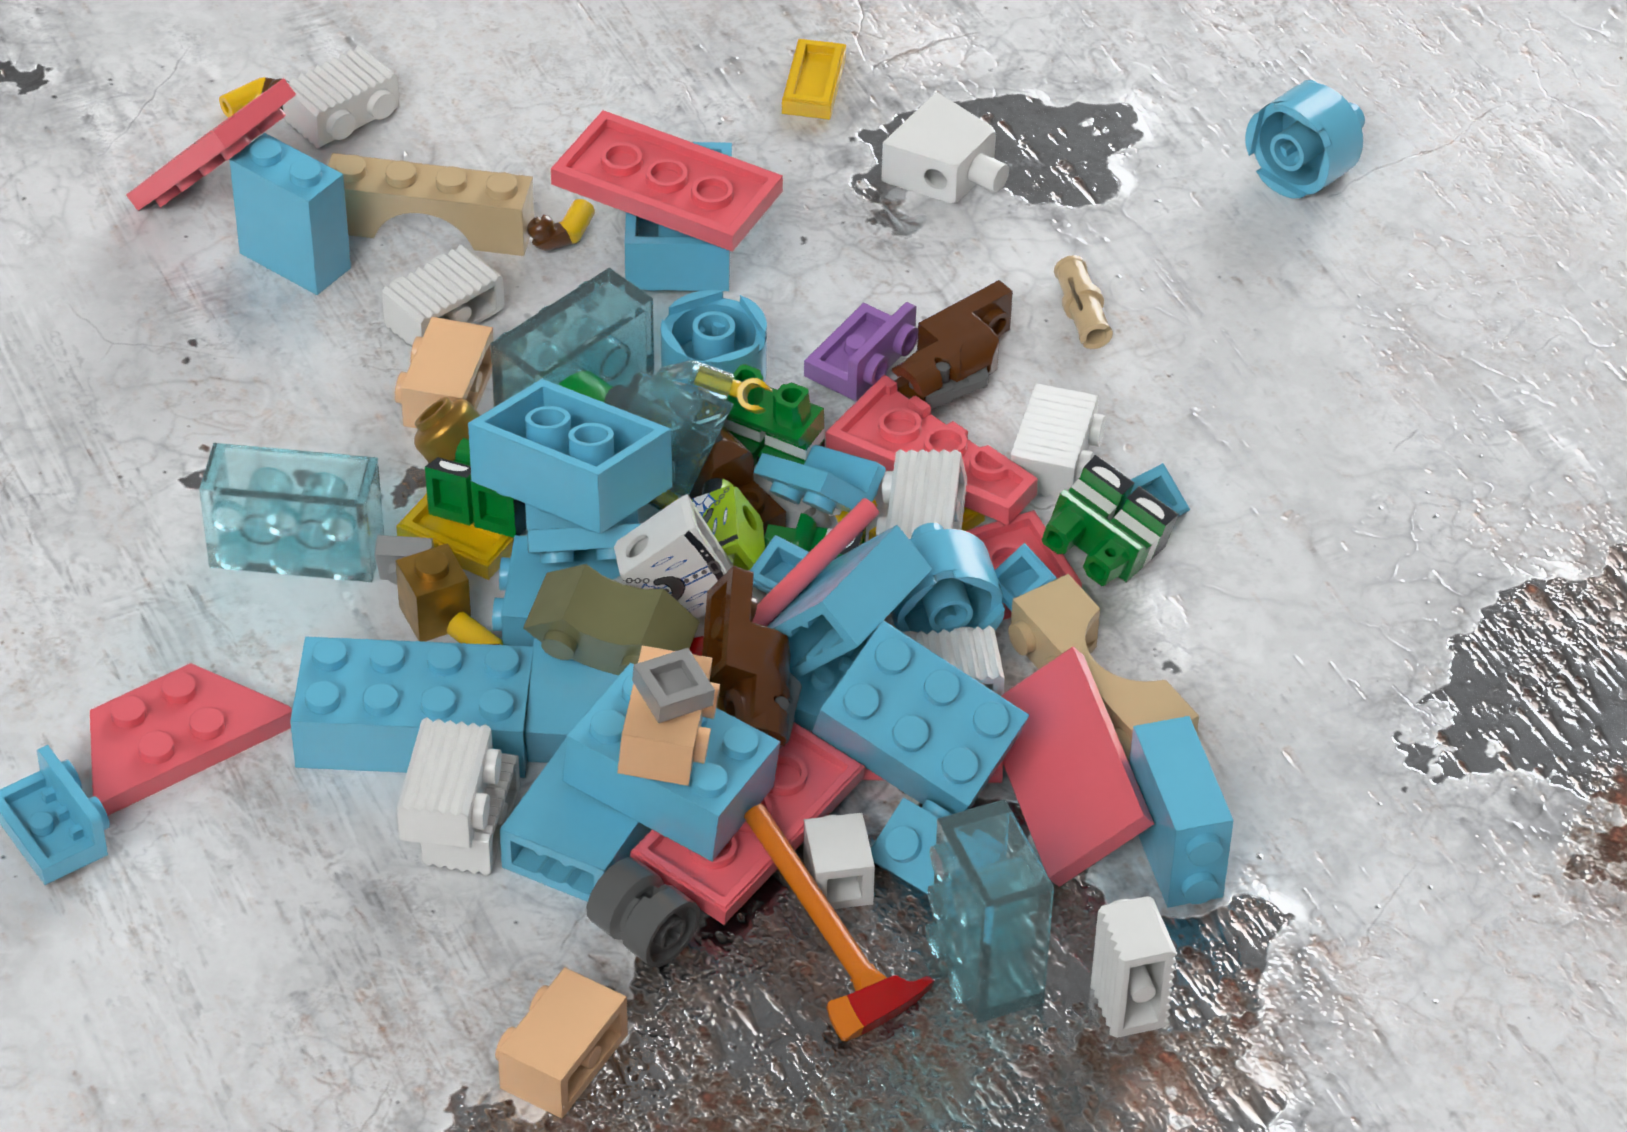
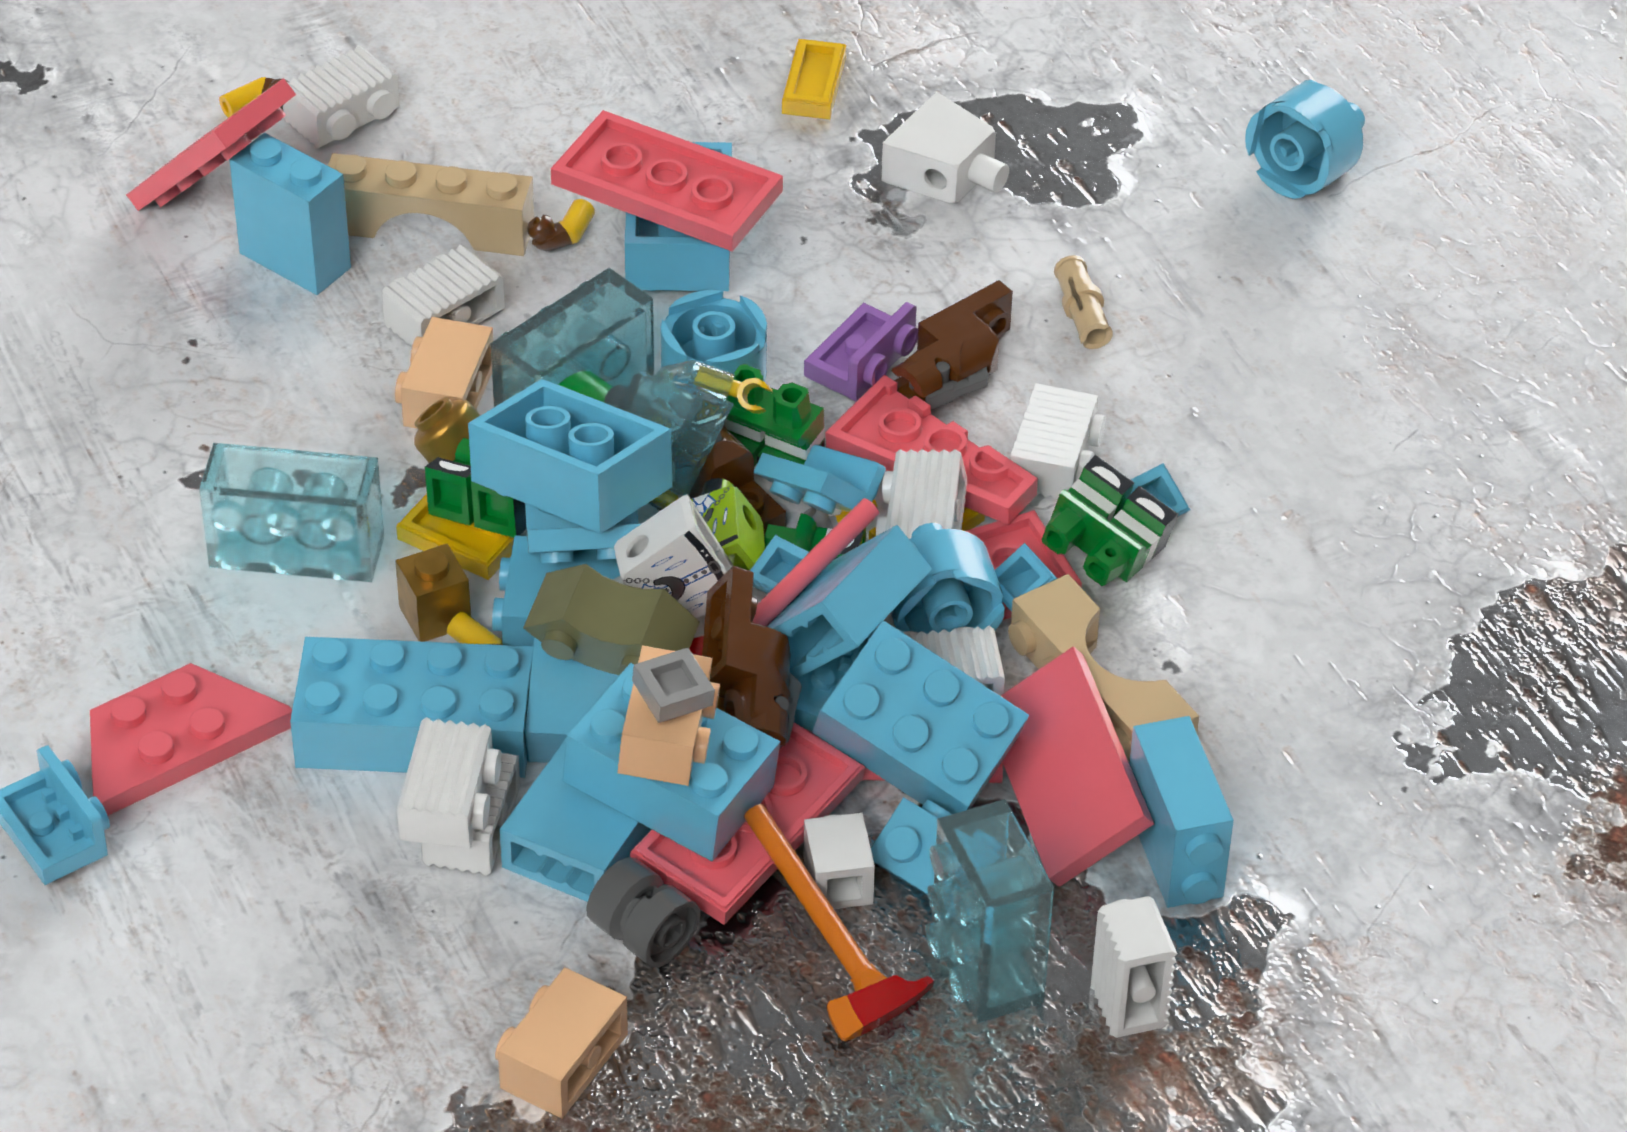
light grey plate [375,535,434,585] -> none

